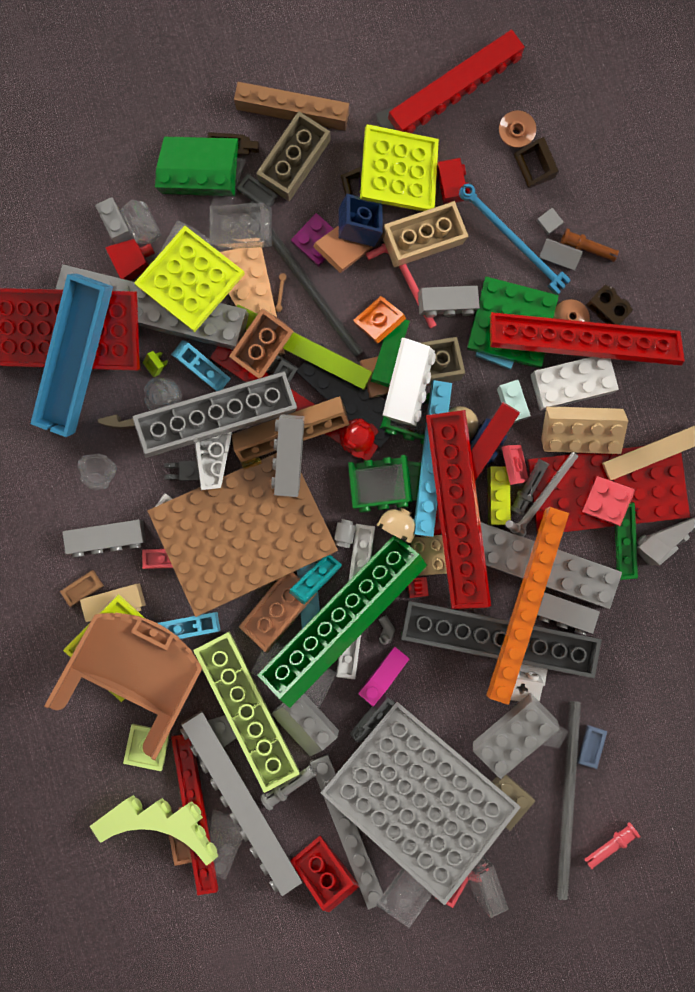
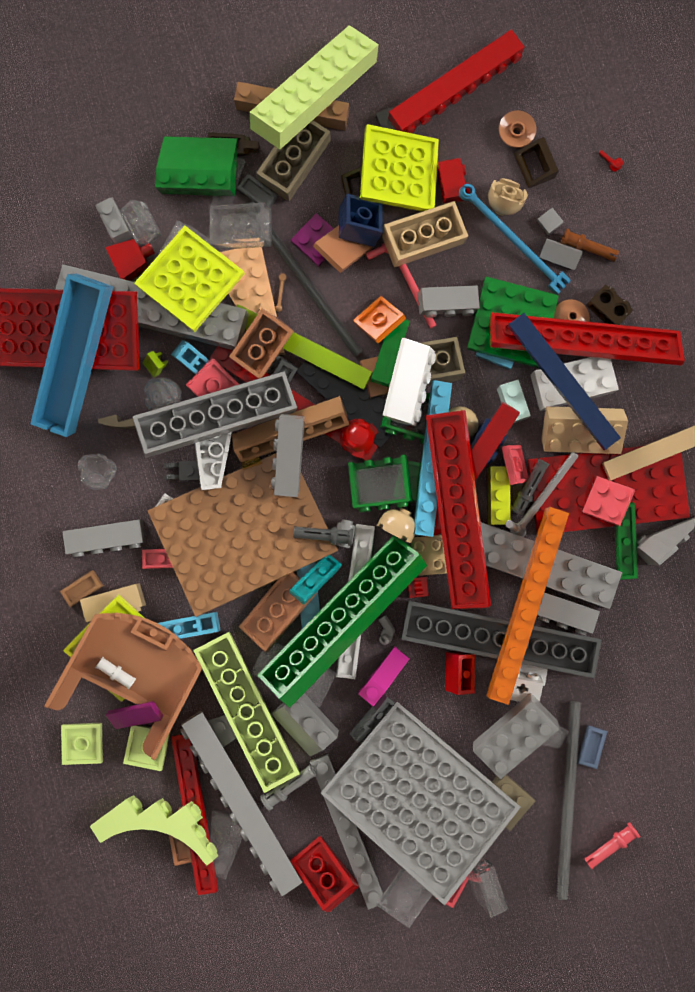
none -> yellowish green plate [61,723,103,765]
none -> white pin [95,657,136,689]
none -> magenta tile [106,701,163,729]
none -> coral tile [186,358,240,397]
none -> yellowish green brick [250,25,379,149]
none -> dark grey pin [293,526,353,546]
none -> red brick [445,651,475,695]
none -> tan cylinder [488,178,528,216]
none -> dark blue tile [508,313,621,450]
none -> red hand [599,150,624,172]

